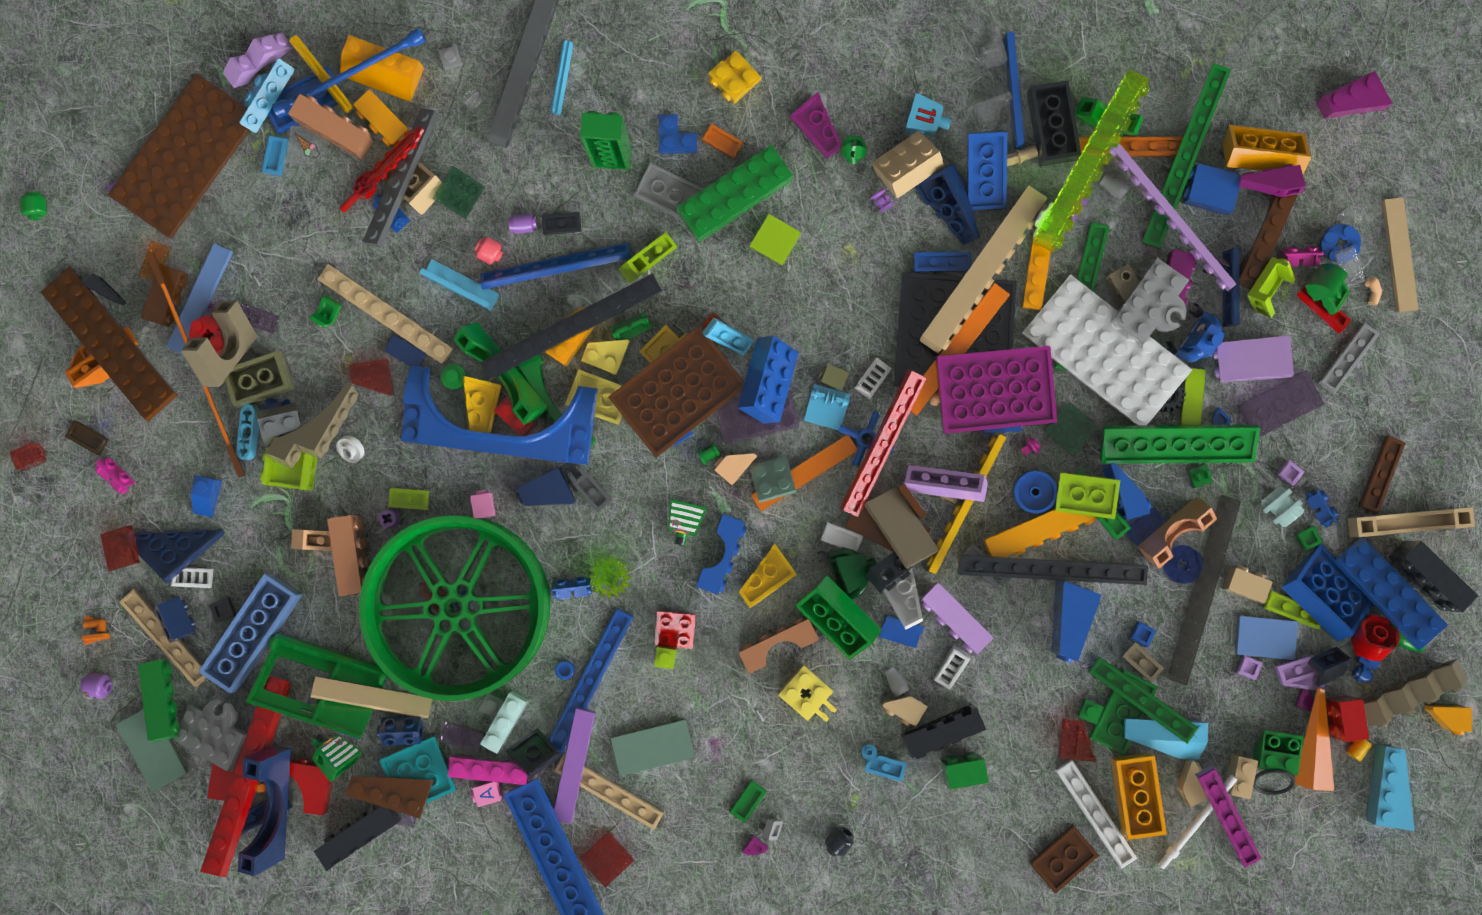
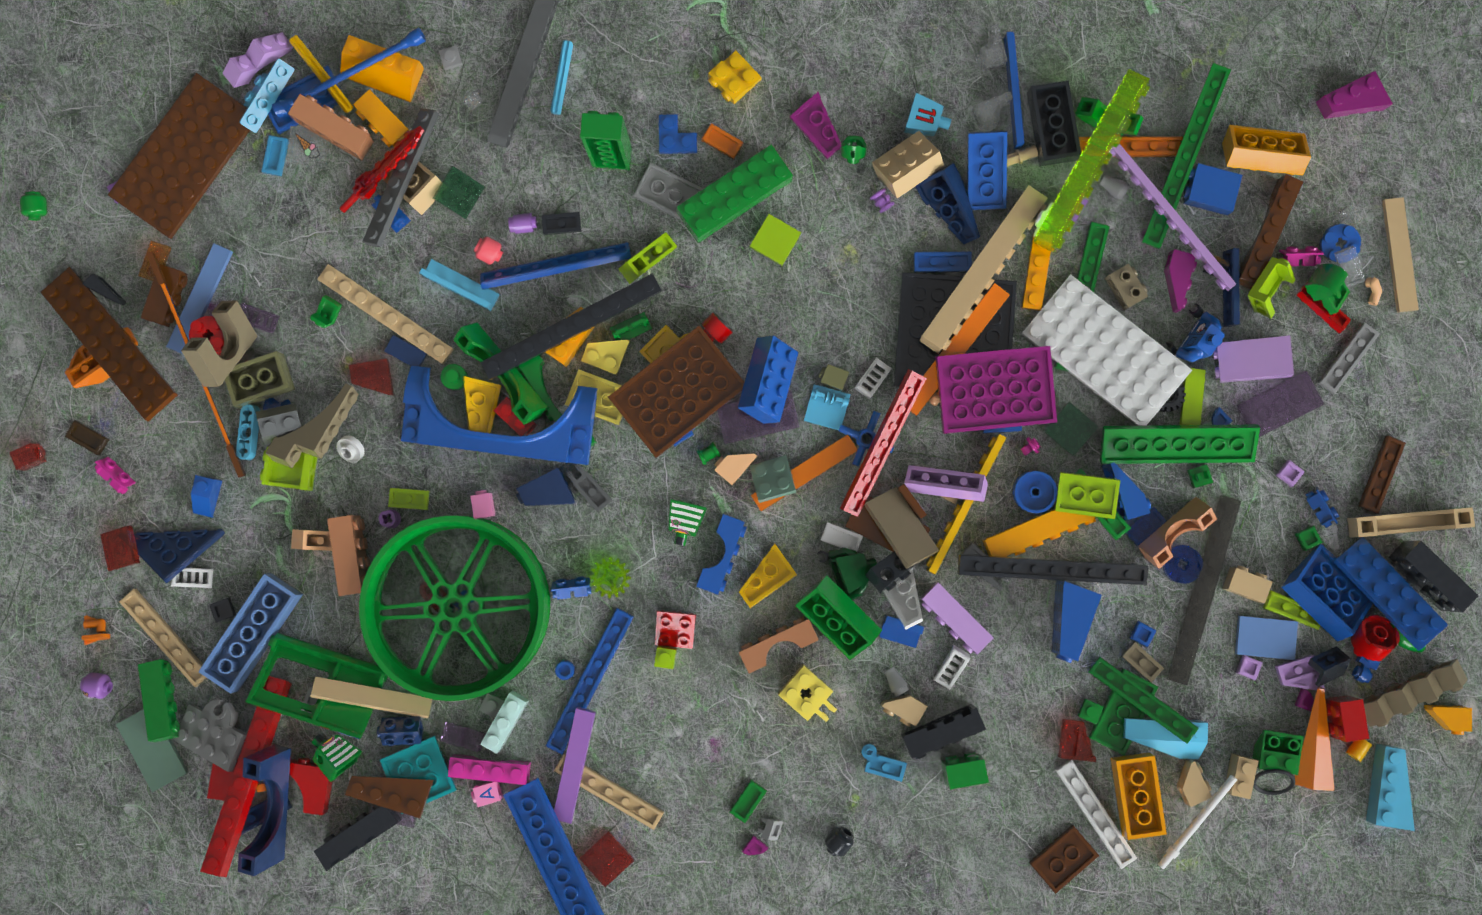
dark blue brick [154,596,196,644] -> none
black tile [506,728,561,779] -> none
sand green tile [611,719,695,776] -> none
medium azure tile [702,318,755,356] -> none
light grey plate [1111,258,1189,344] -> none
magenta tile [1195,765,1262,868] -> none
magenta slope [1238,164,1306,197] -> none
light aqua piece [1261,486,1304,527] -> none

